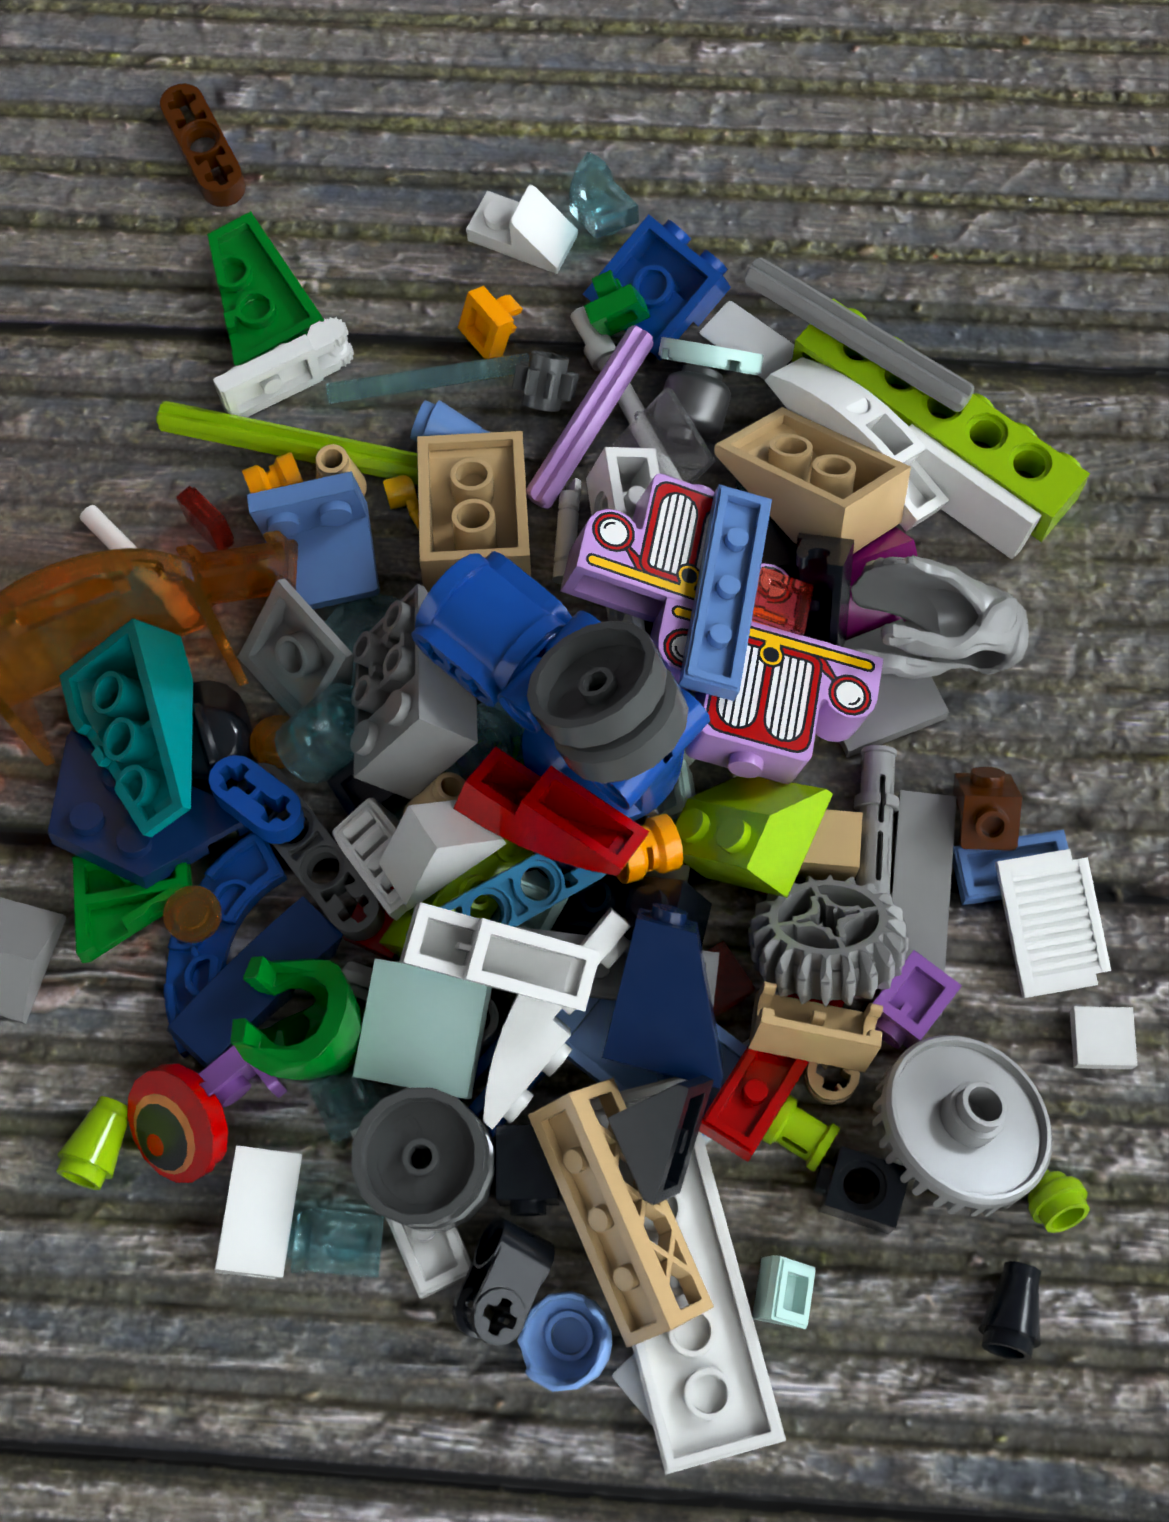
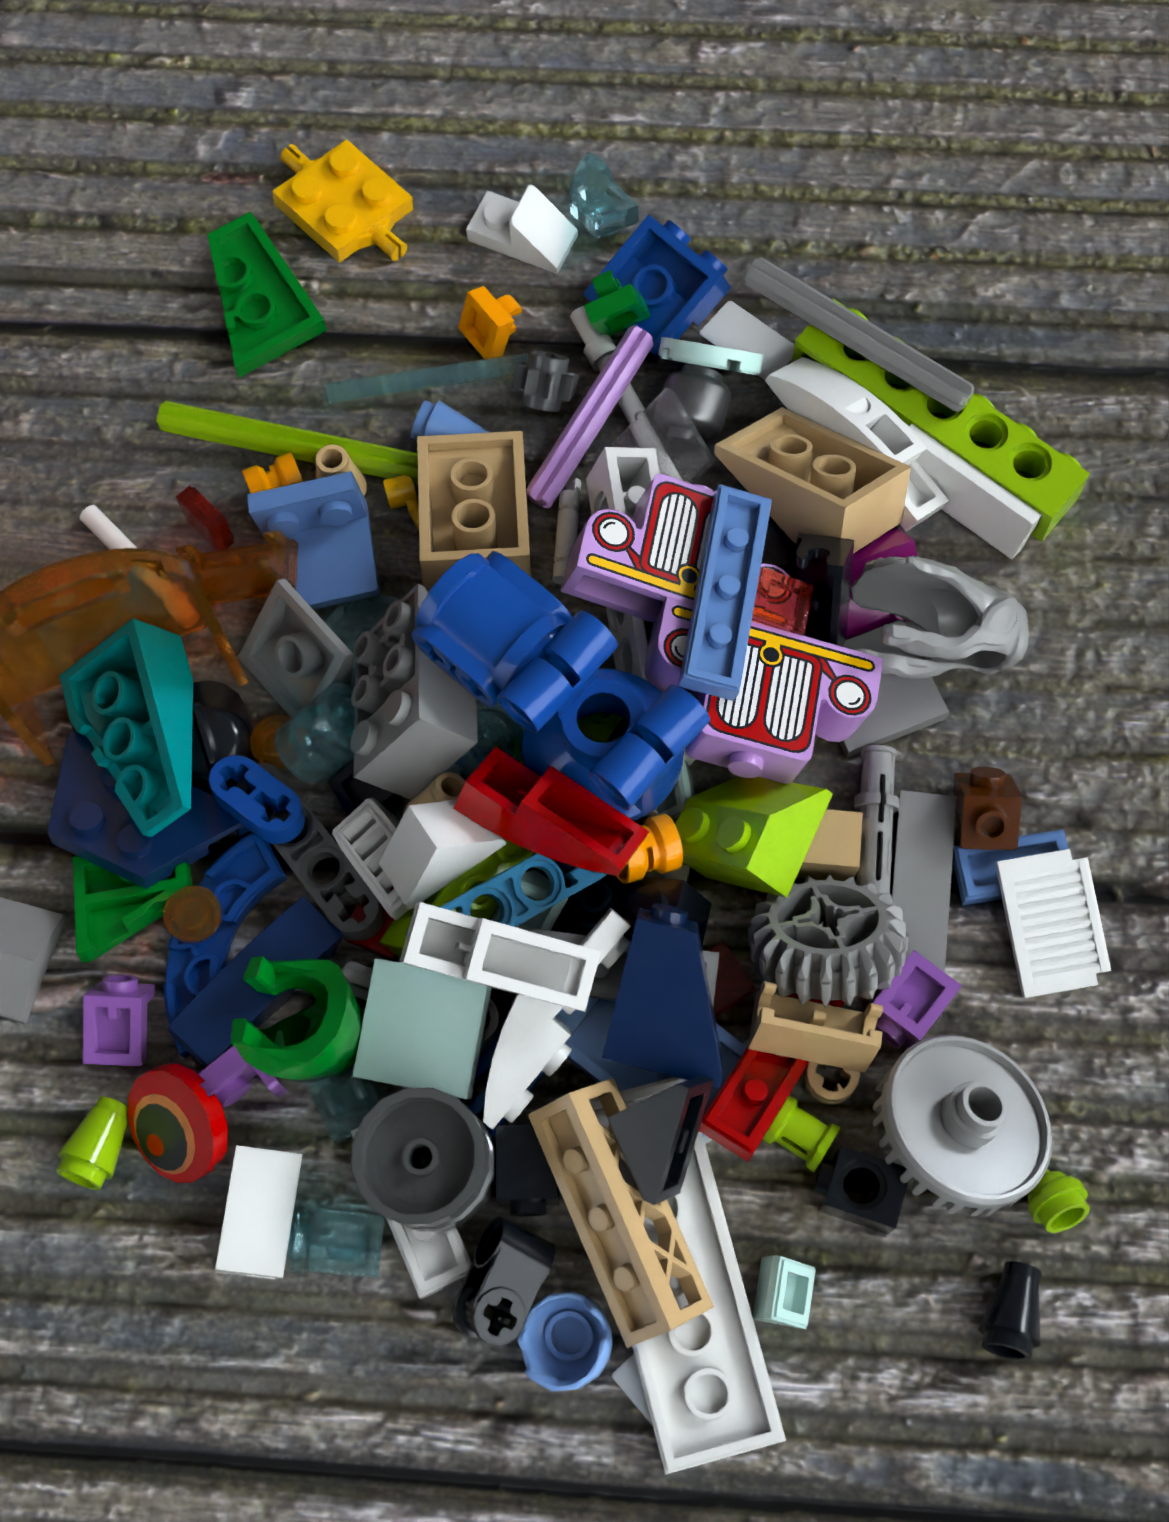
reddish brown beam [160,83,246,207] -> none
white hinge [213,317,354,417] -> none
dark grey wheel [527,620,689,784] -> none
white tile [1070,1006,1137,1069] -> none
none -> medium lavender bracket [83,974,155,1066]
none -> yellow plate [272,139,413,263]

